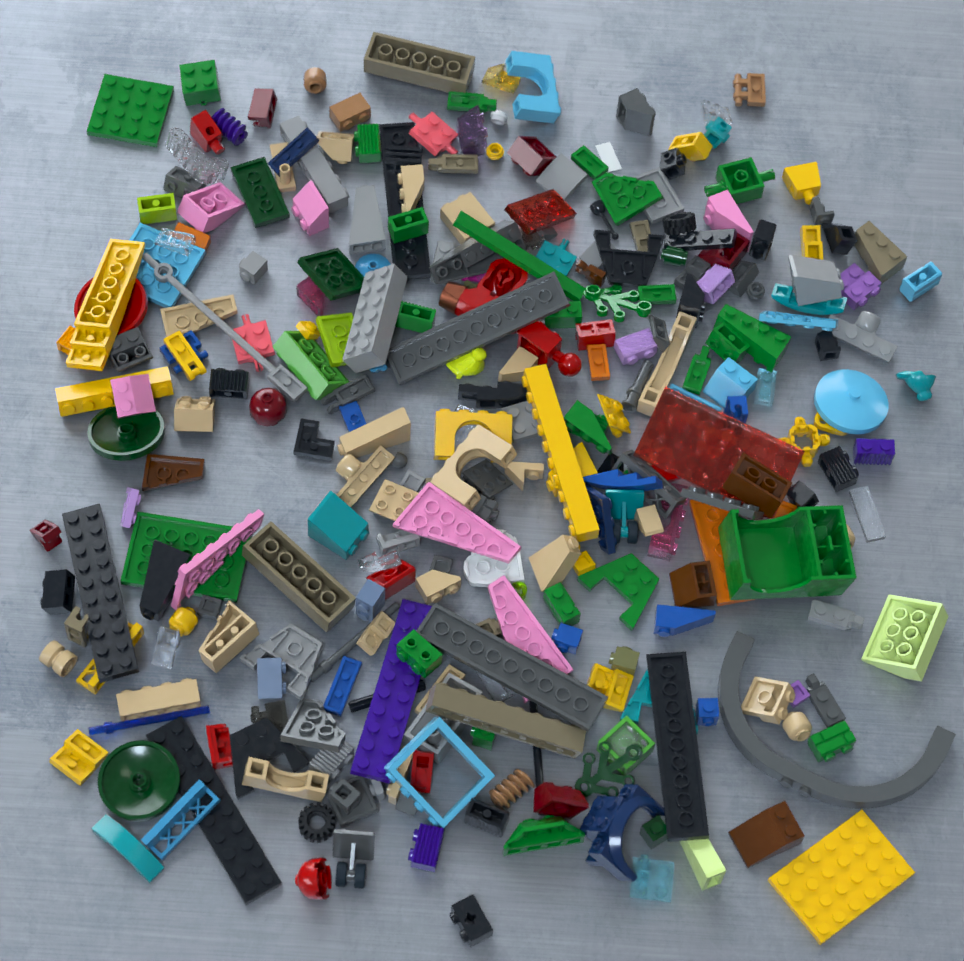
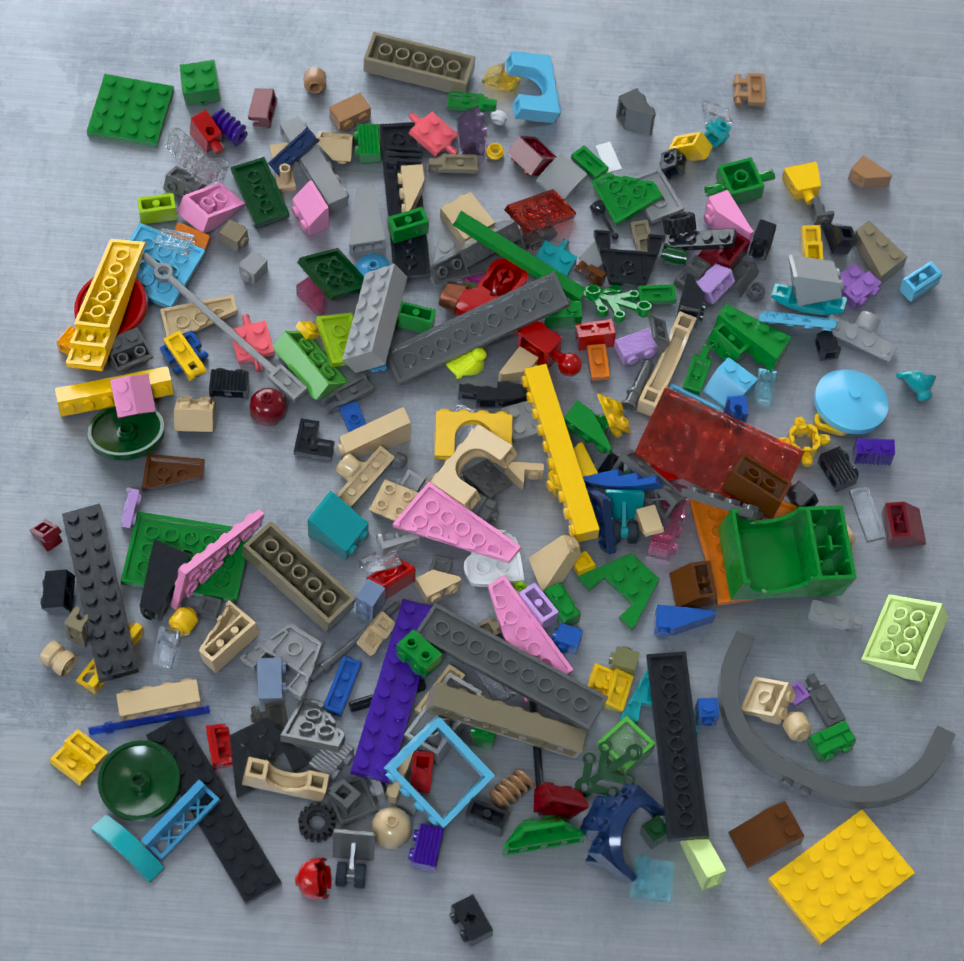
none -> dark tan brick [219,219,249,252]
none -> tan cylinder [371,807,412,849]
none -> lavender brick [519,583,559,630]
none -> medium nougat slope [848,155,893,188]
none -> dark red slope [881,501,926,547]

